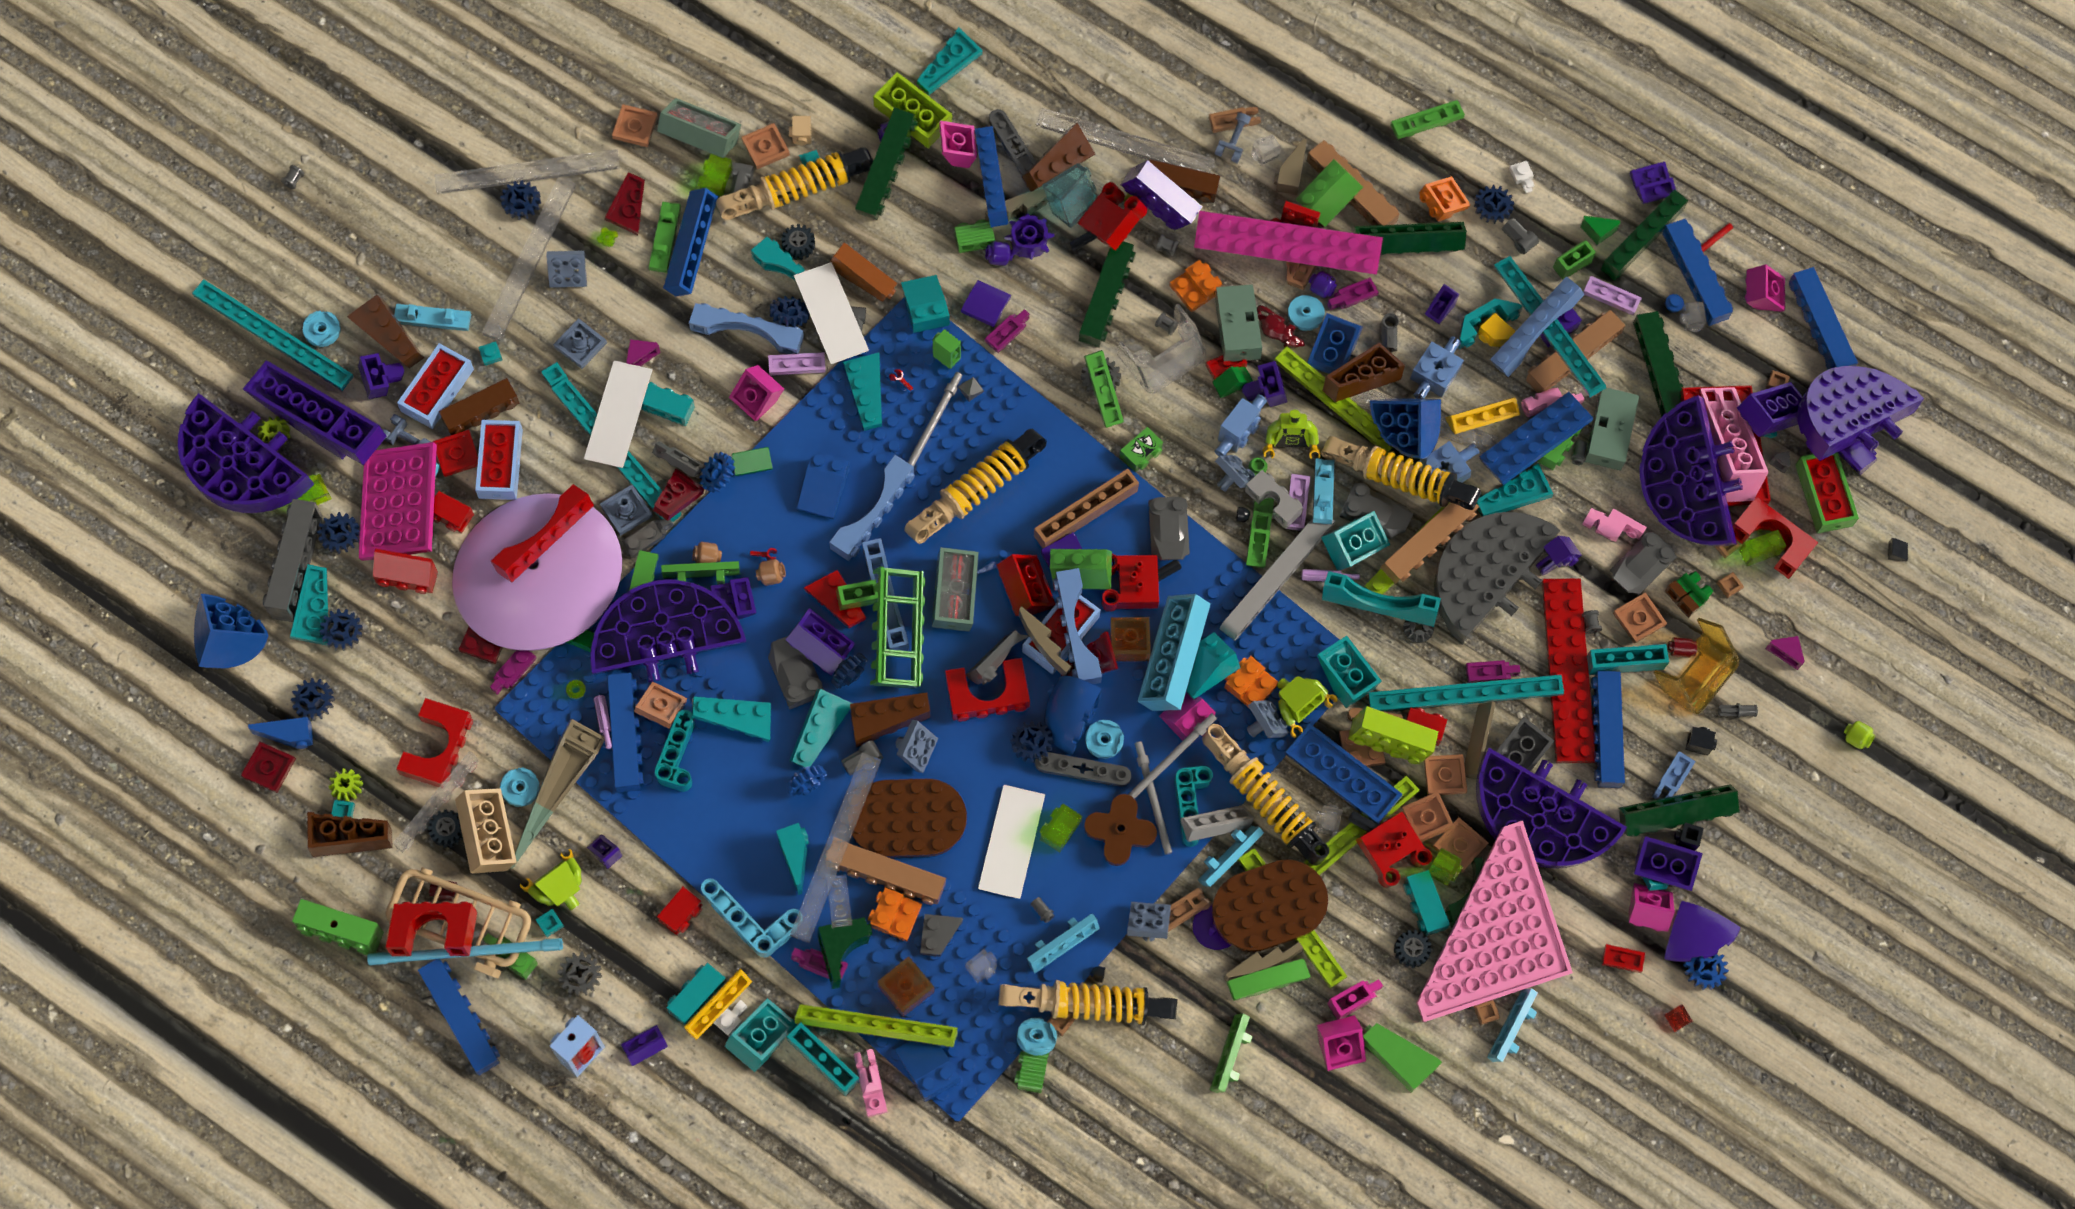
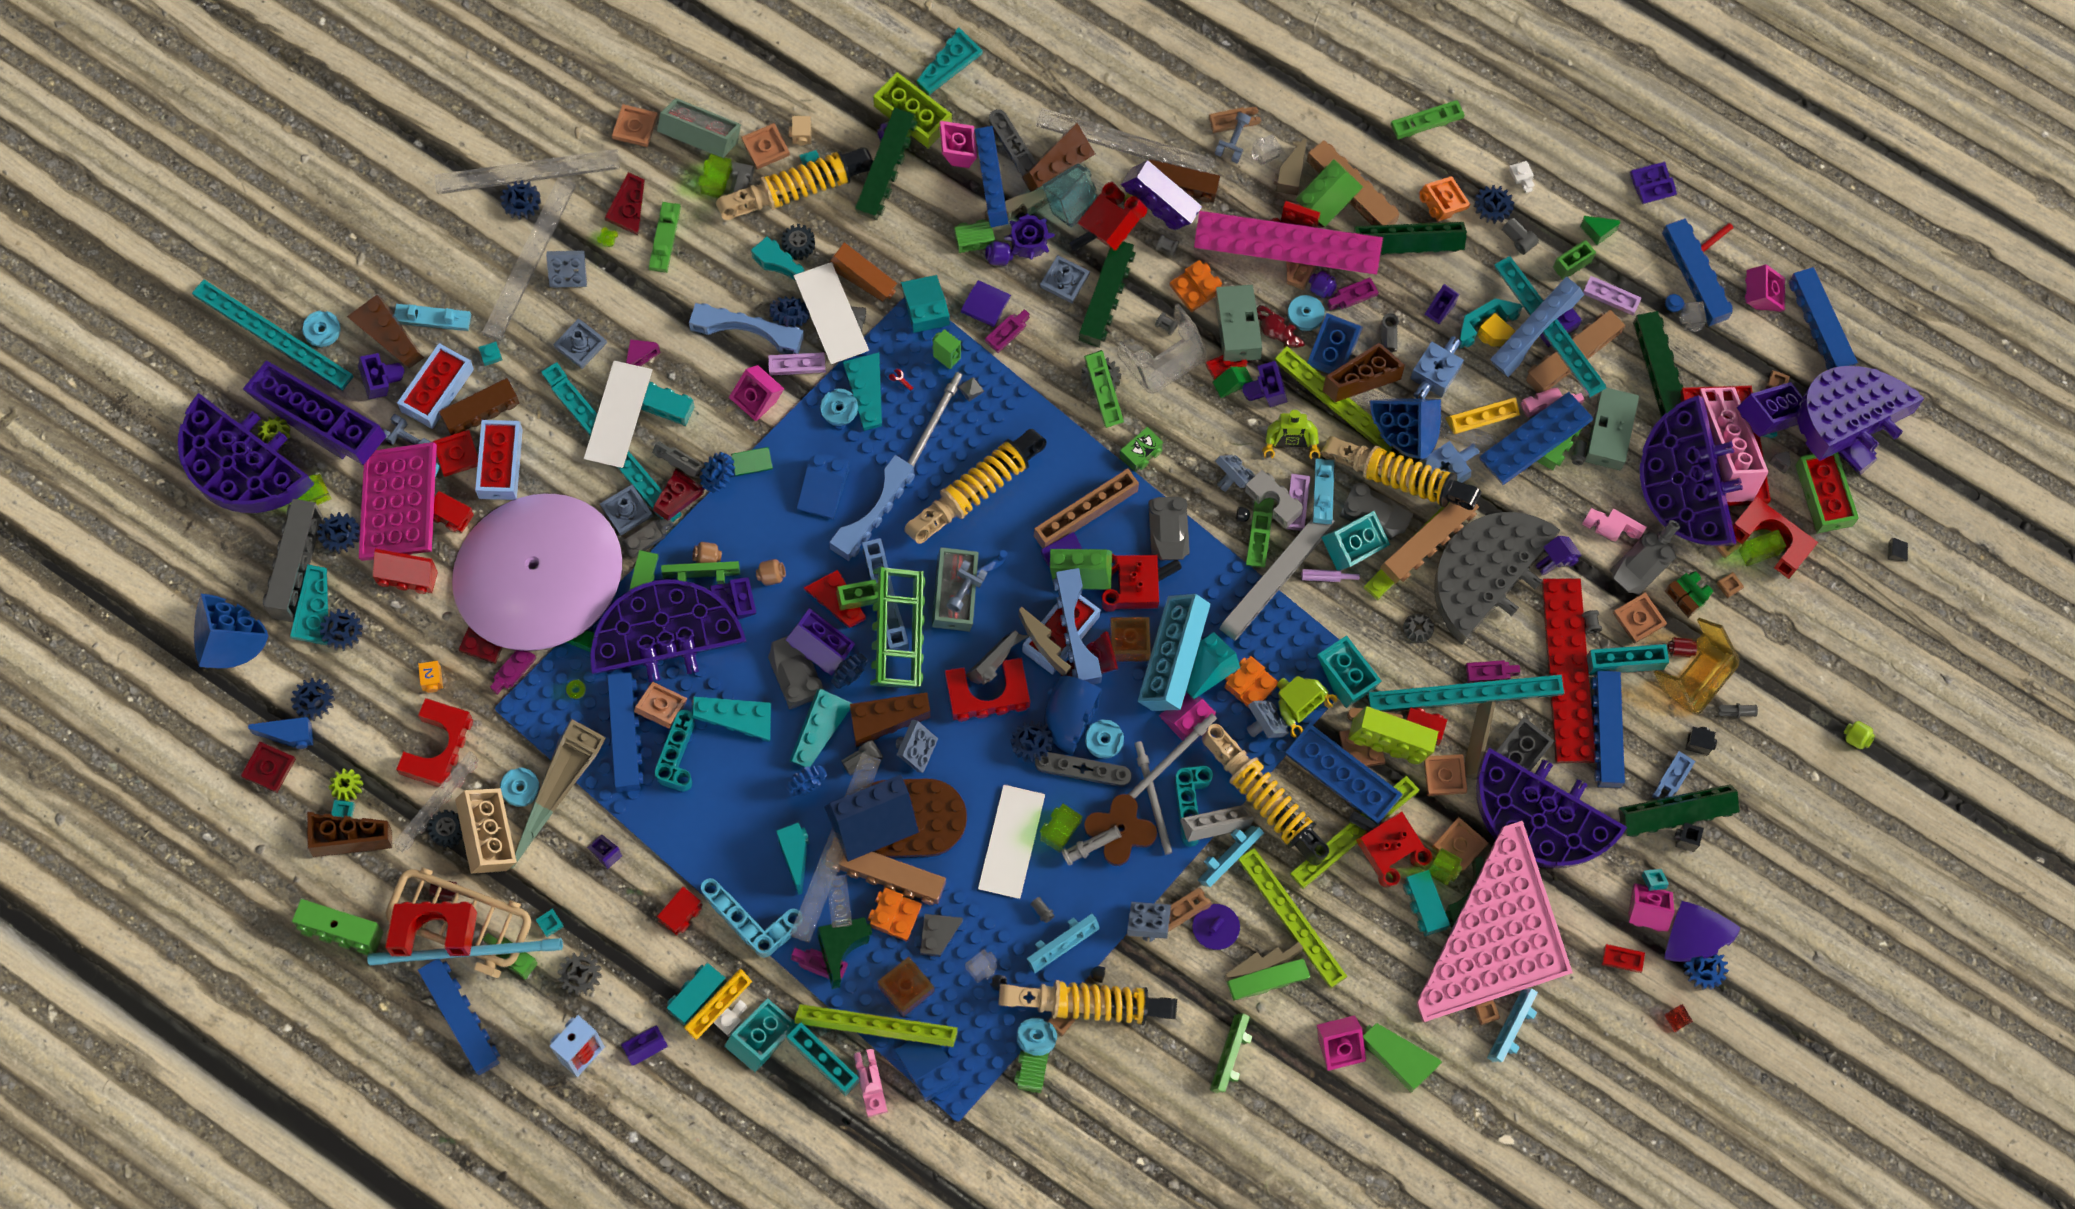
dark grey bush [281,165,305,189] -> none
red arch [491,484,594,583] -> none
lime torso [520,849,582,911] -> none
lavender axle [594,695,612,749] -> none
blue brick [663,188,718,297] -> none
red hand [750,548,777,560] -> none
red slope [997,554,1056,616] -> none
reddish brown plate [1212,860,1328,952] -> none
medium blue brick [1214,394,1267,456] -> none
bright green plate [1248,458,1267,476] -> none
clear brick [1315,804,1343,836] -> none
teal arch [1322,571,1441,627] -> none
dark pink hinge [1328,979,1383,1020] -> none
black wheel [1394,930,1432,968] -> none
nougat plate [1402,792,1455,842] -> none
teal wing [1476,463,1553,517] -> none
dark green brick [1601,189,1689,281] -> none
dark purple slope [1634,836,1703,891] -> none
magenta slope [1765,636,1805,670] -> none
none -> light orange brick [418,661,443,693]
none -> medium azure plate [820,388,858,426]
none -> dark blue slope [824,774,919,862]
none -> sand blue bar [946,560,988,612]
none -> black hinge [990,975,1007,991]
none -> sand blue plate [1040,255,1090,303]
none -> light grey pin [1062,826,1121,865]
none -> dark grey pin [1657,520,1680,544]

